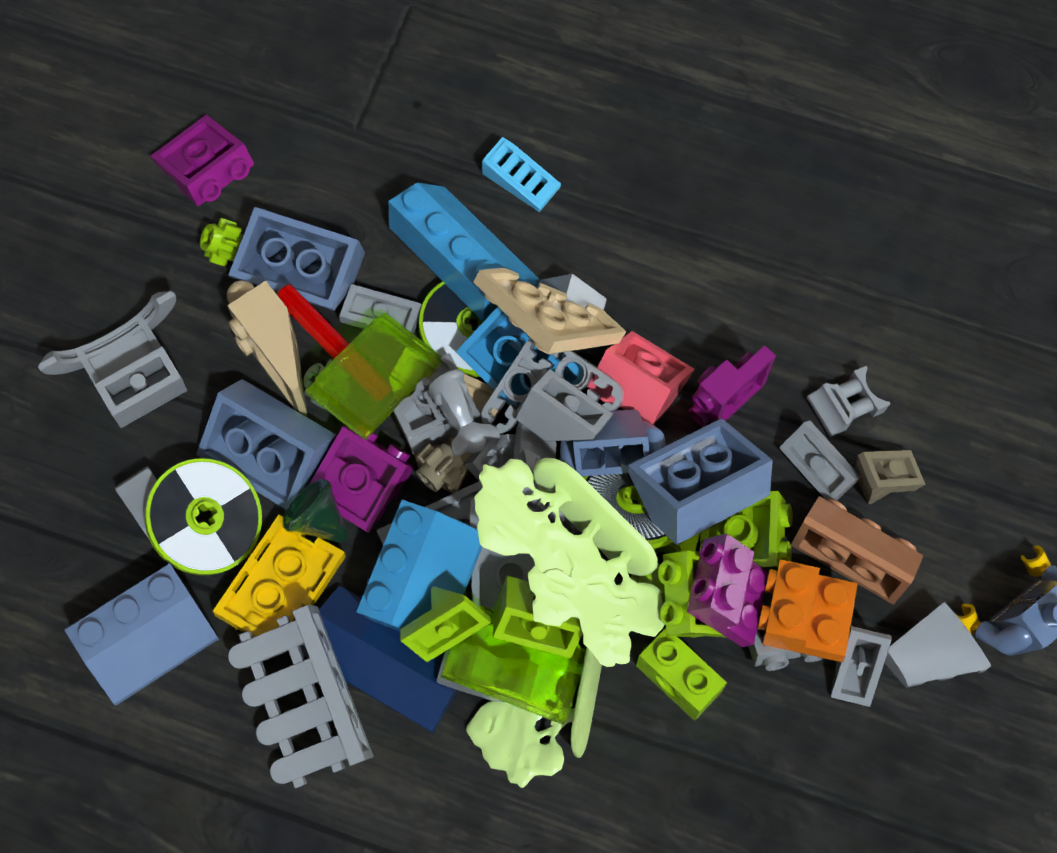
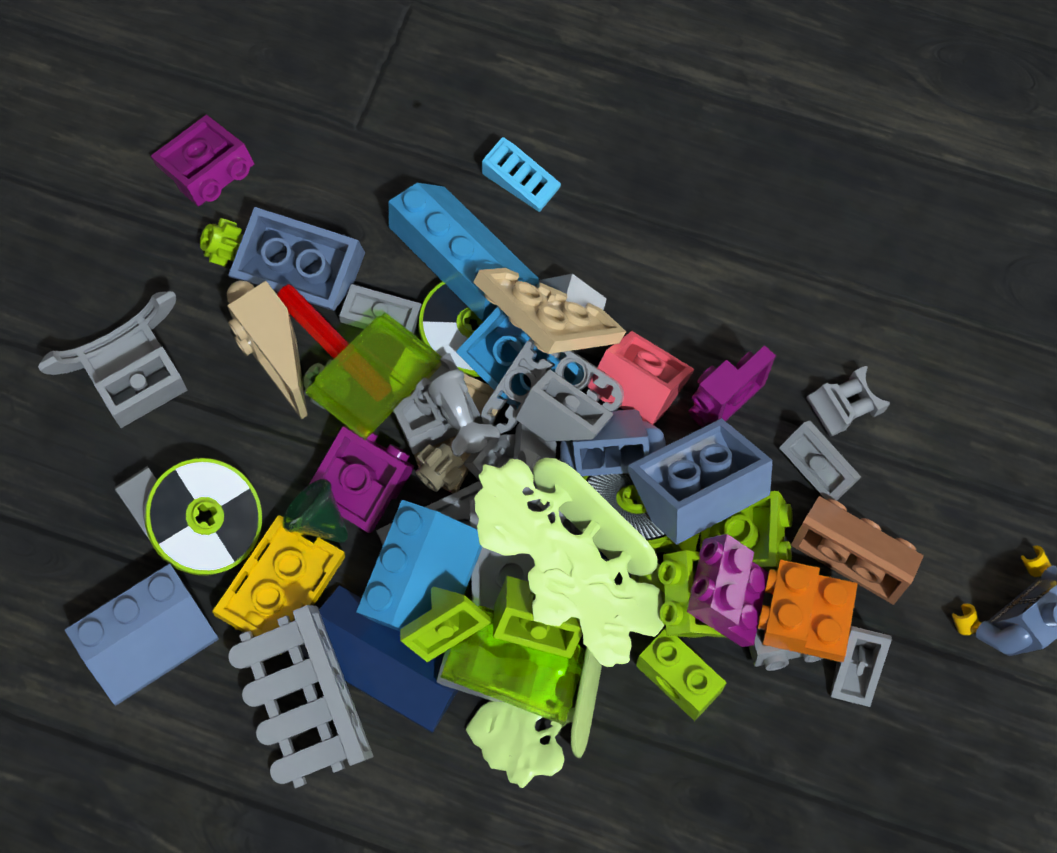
sand blue slope [196,379,337,512] -> none
dark tan slope [855,450,926,504] -> none
light grey slope [884,602,991,688] -> none

